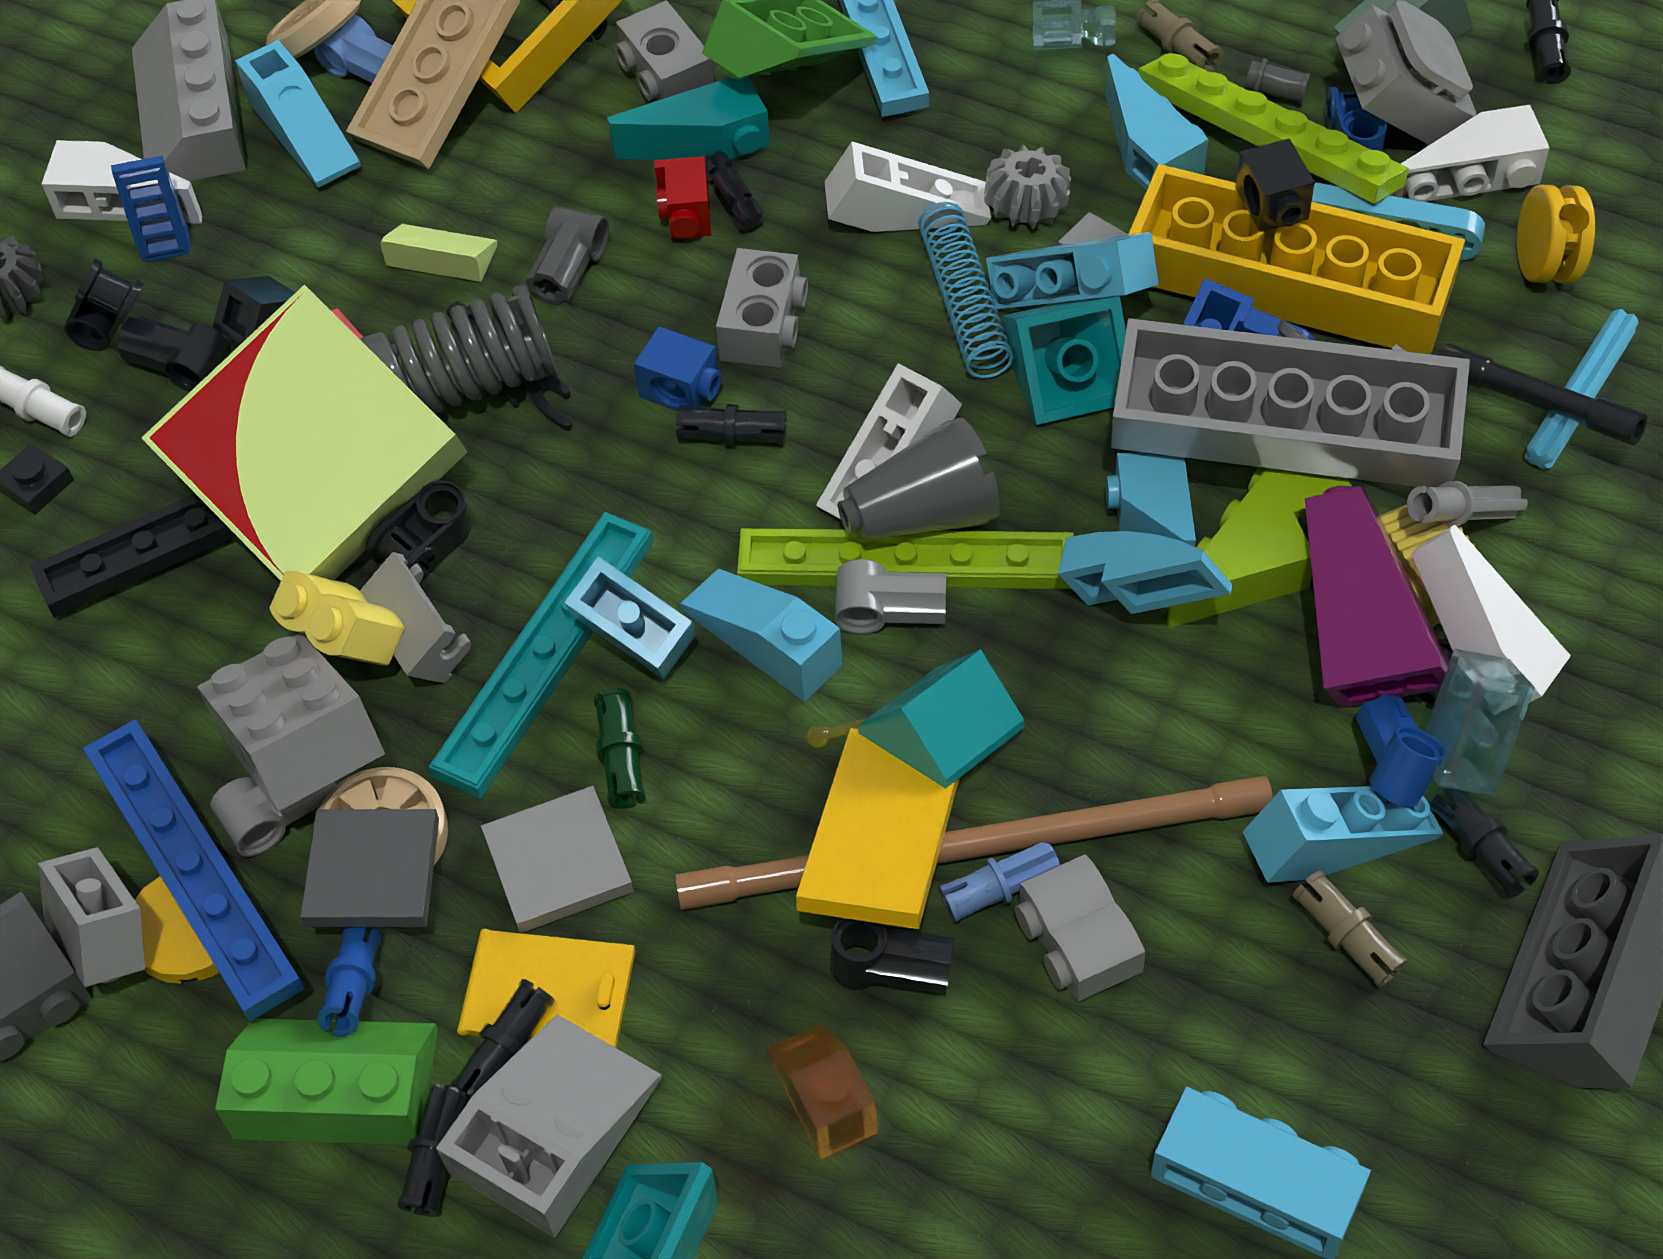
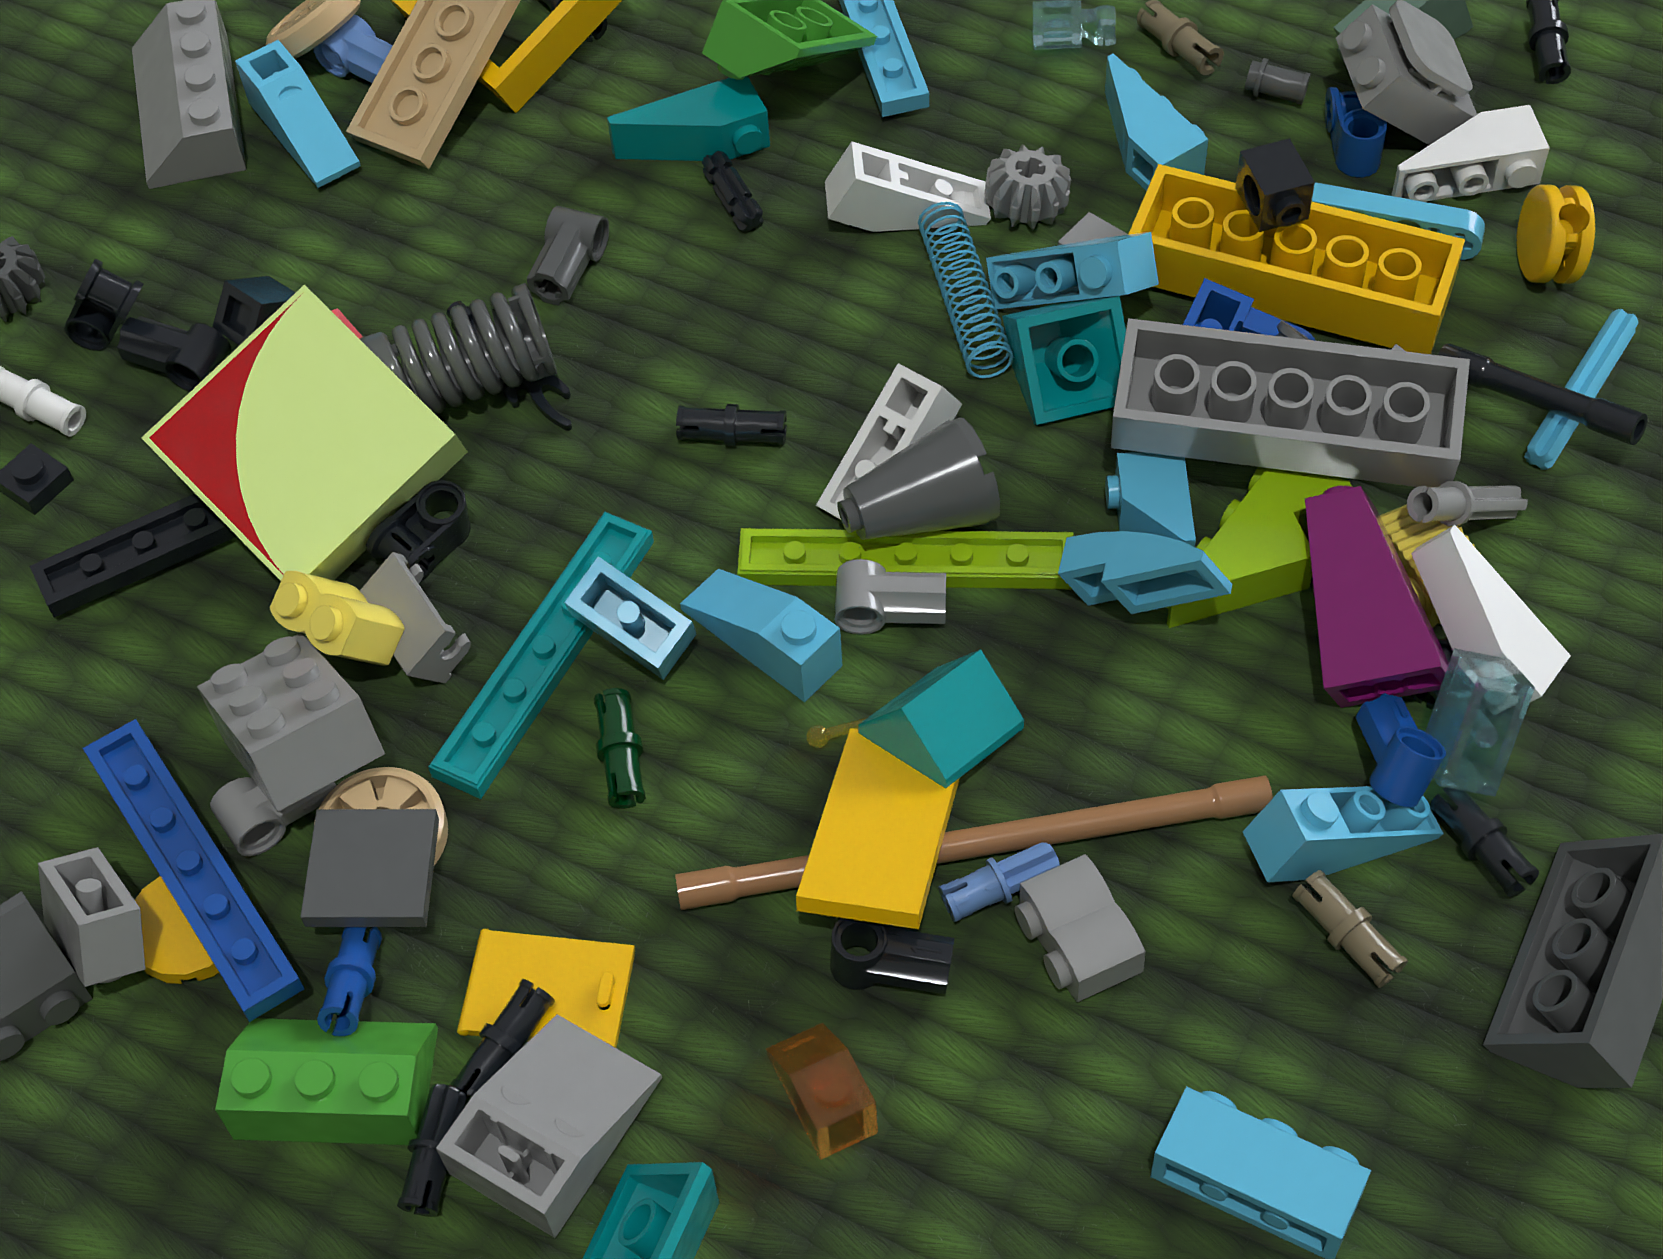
white slope [42,140,203,224] -> none
blue slope [111,156,191,262] -> none
yellowish green slope [380,224,498,282] -> none
light grey tile [481,786,634,933] -> none
light grey brick [614,0,716,101] -> none
blue brick [634,326,722,411] -> none
red brick [654,156,711,239] -> none
light grey brick [716,248,808,368] -> none
lime plate [1138,53,1409,204] -> none

